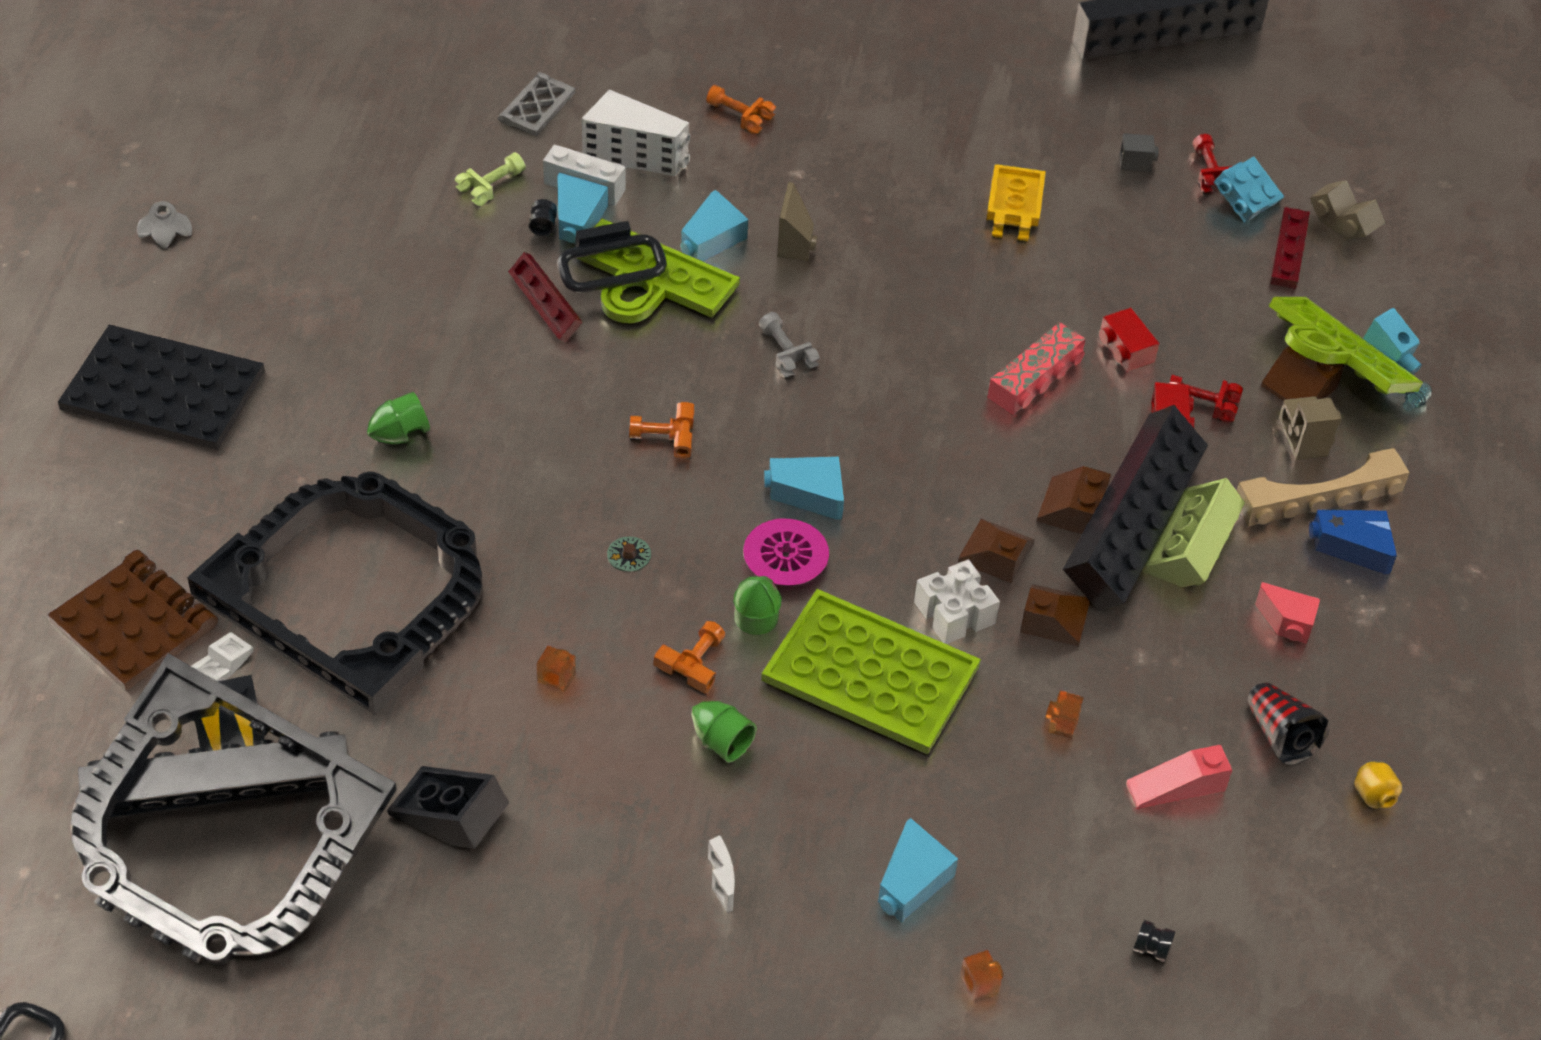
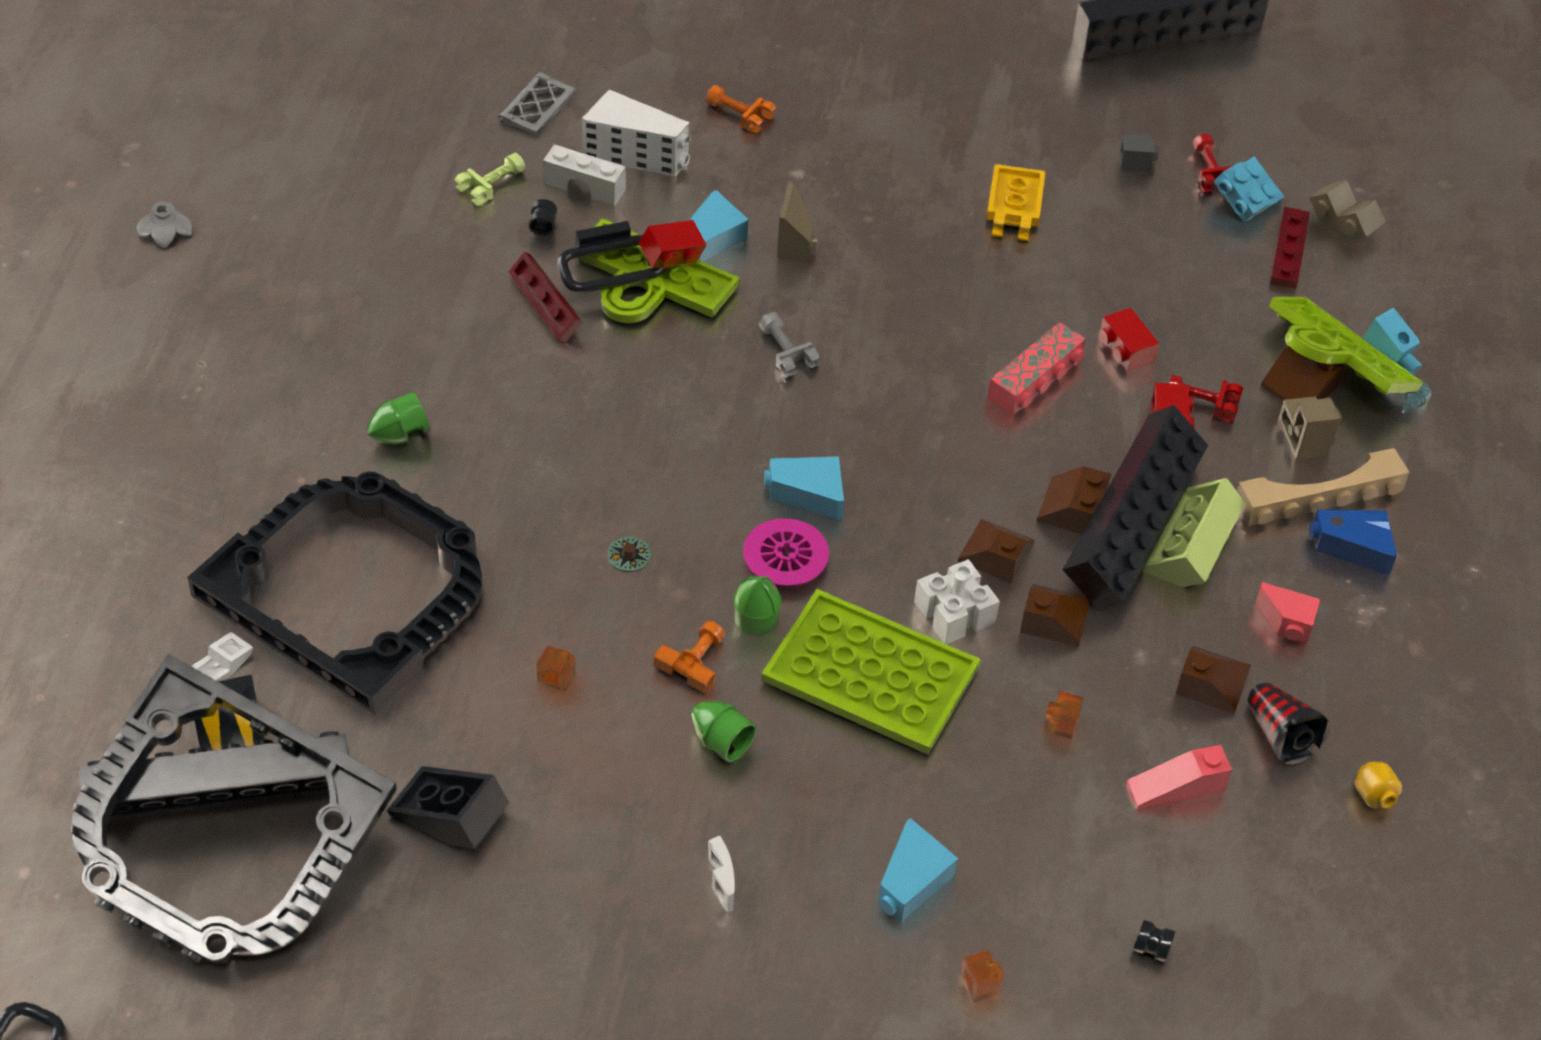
reddish brown hinge [47,550,218,691] -> none
black plate [58,324,265,450] -> none
medium azure slope [557,173,608,244] -> none
orange bar [629,402,695,459] -> none
none -> red brick [639,220,707,268]
none -> reddish brown slope [1176,646,1251,714]

